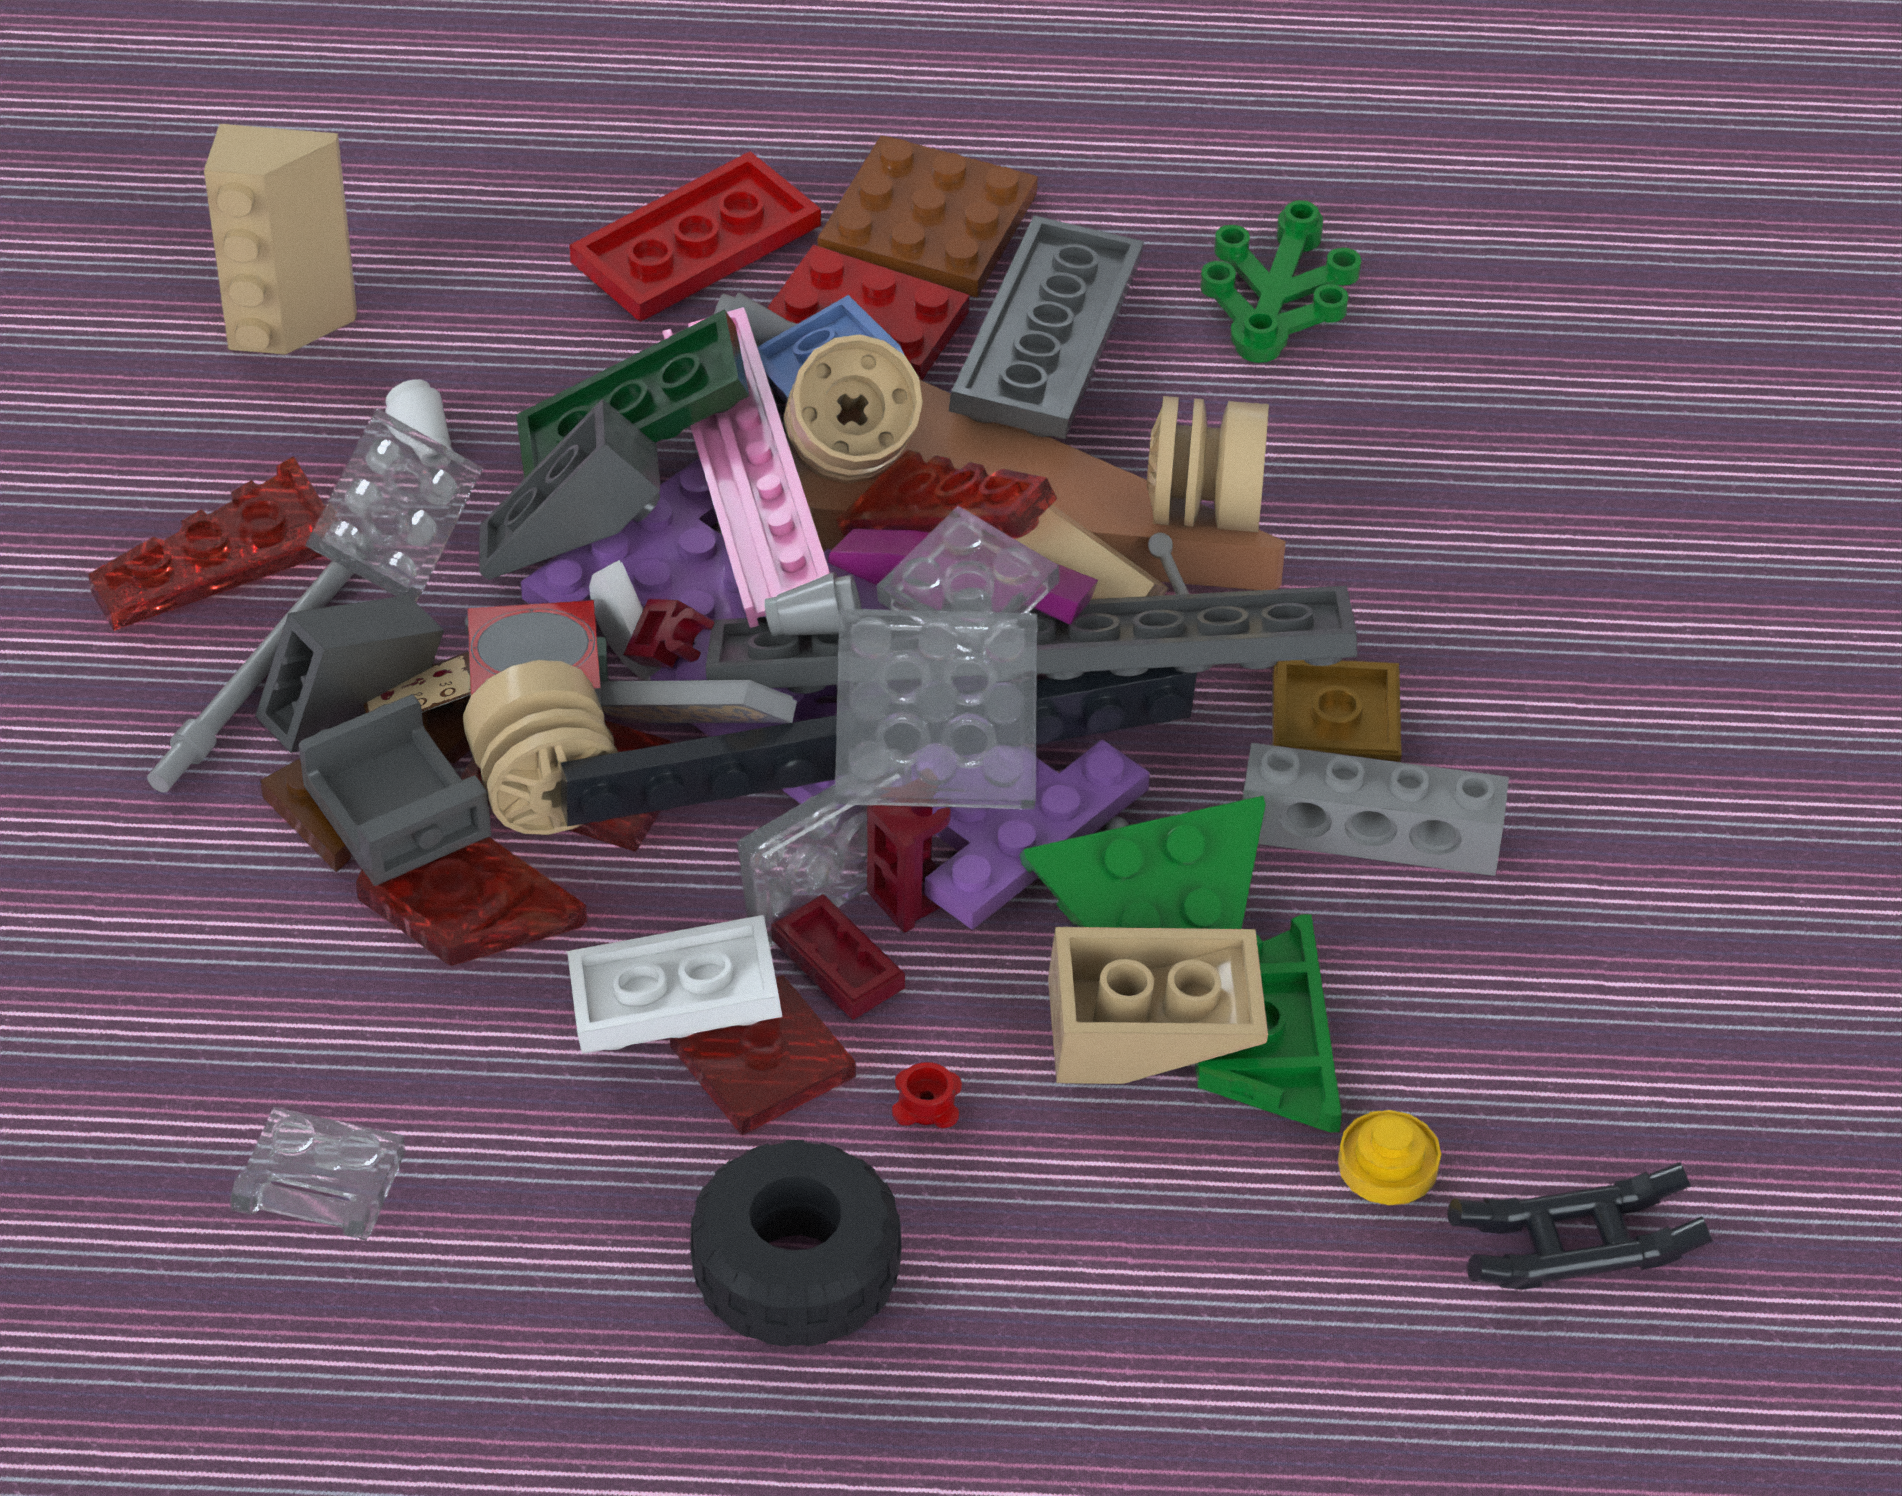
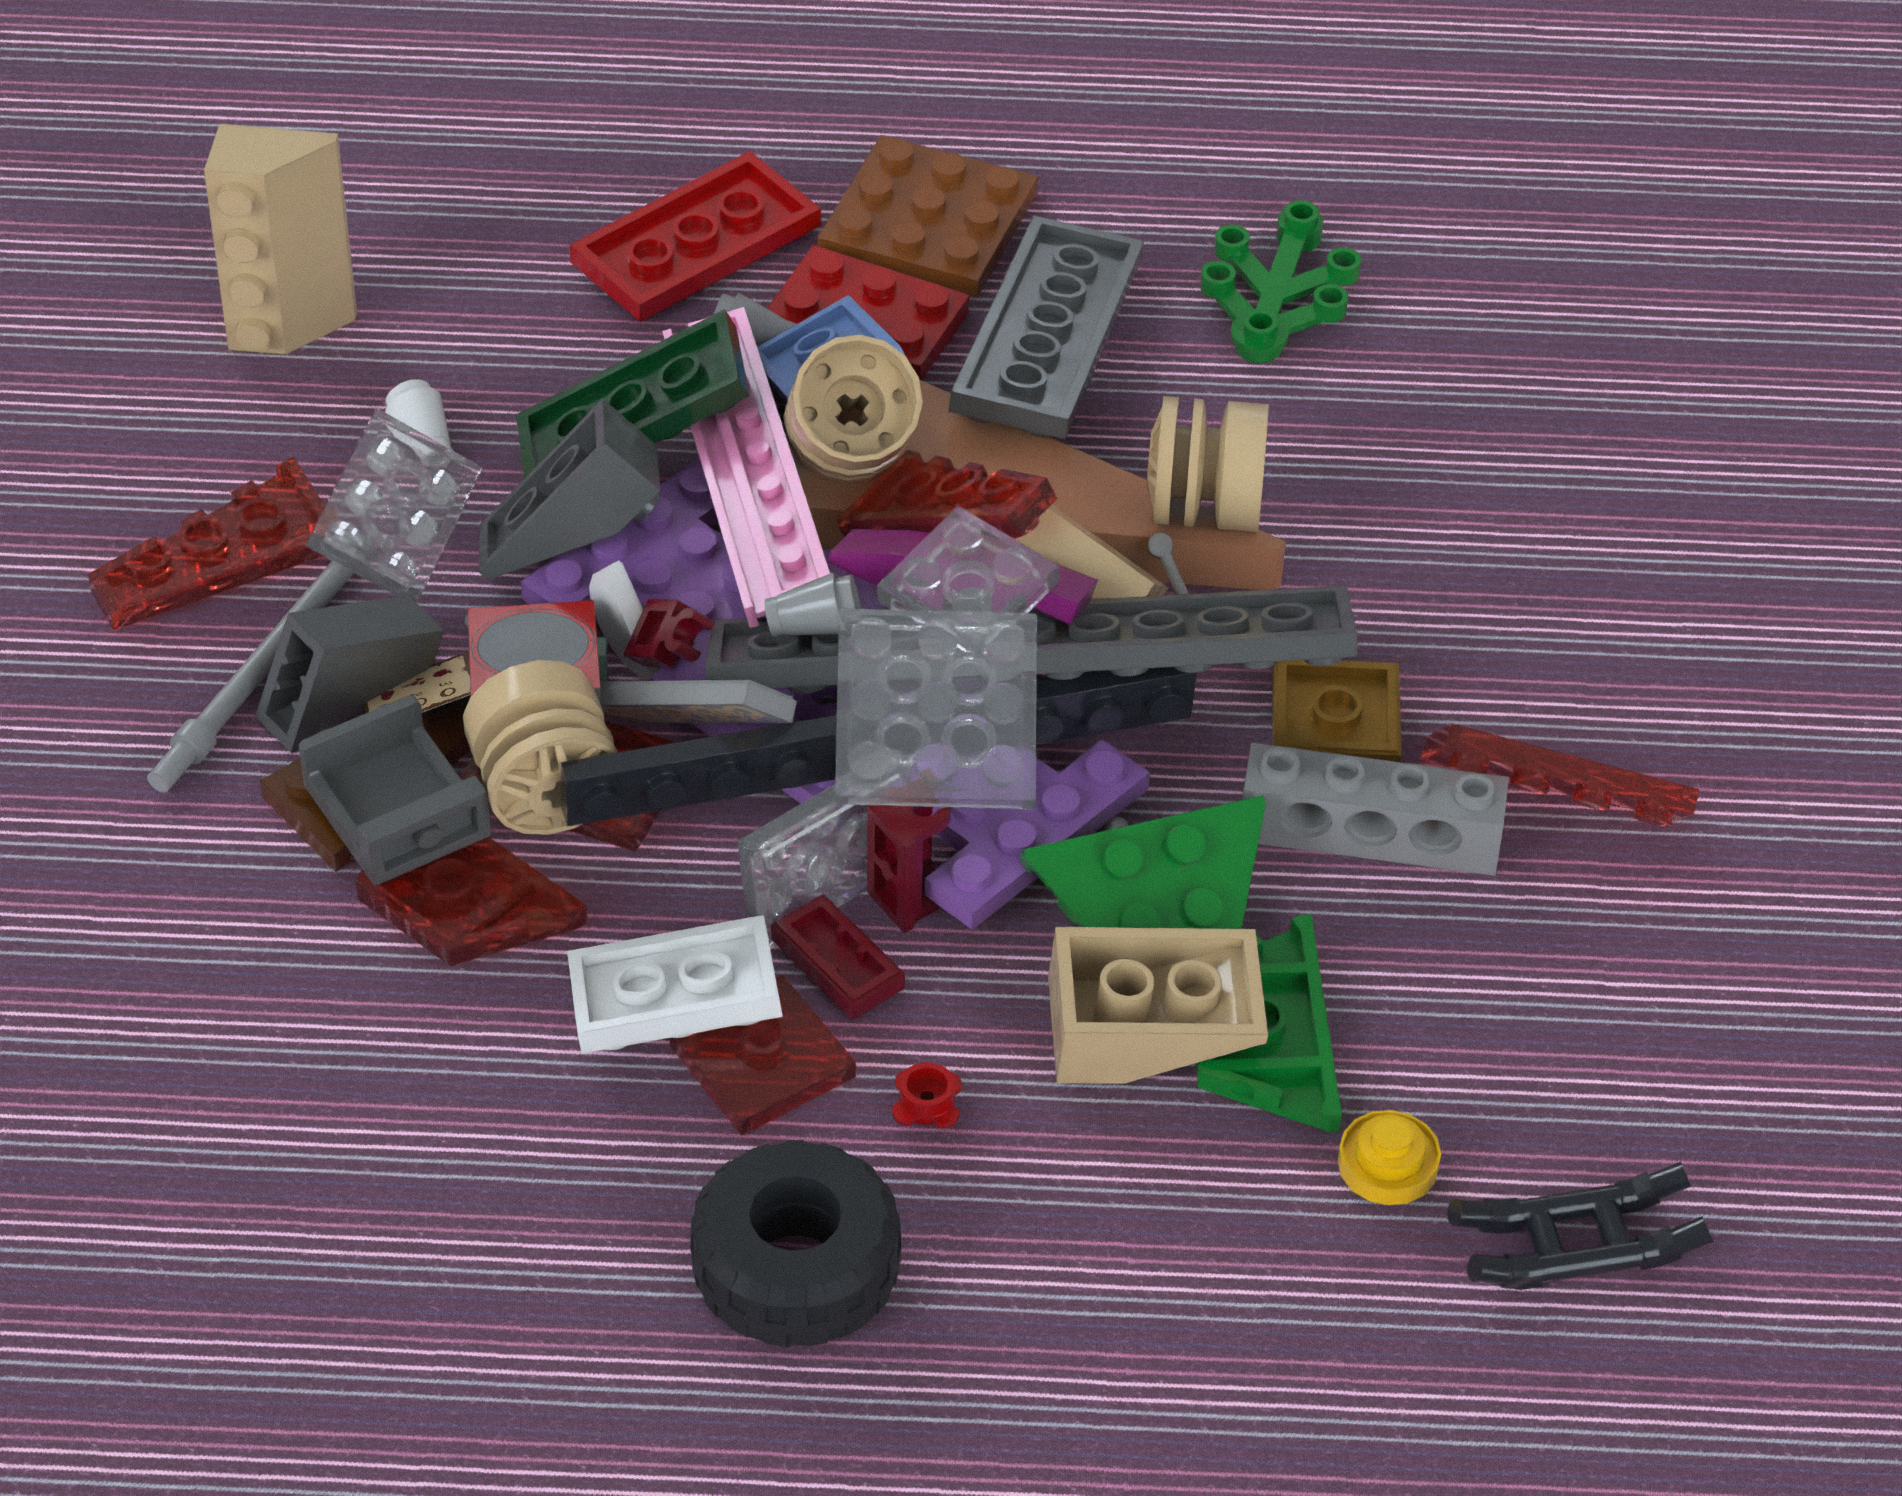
clear plate [230,1107,406,1240] -> none
none -> clear red wing [1420,723,1700,827]

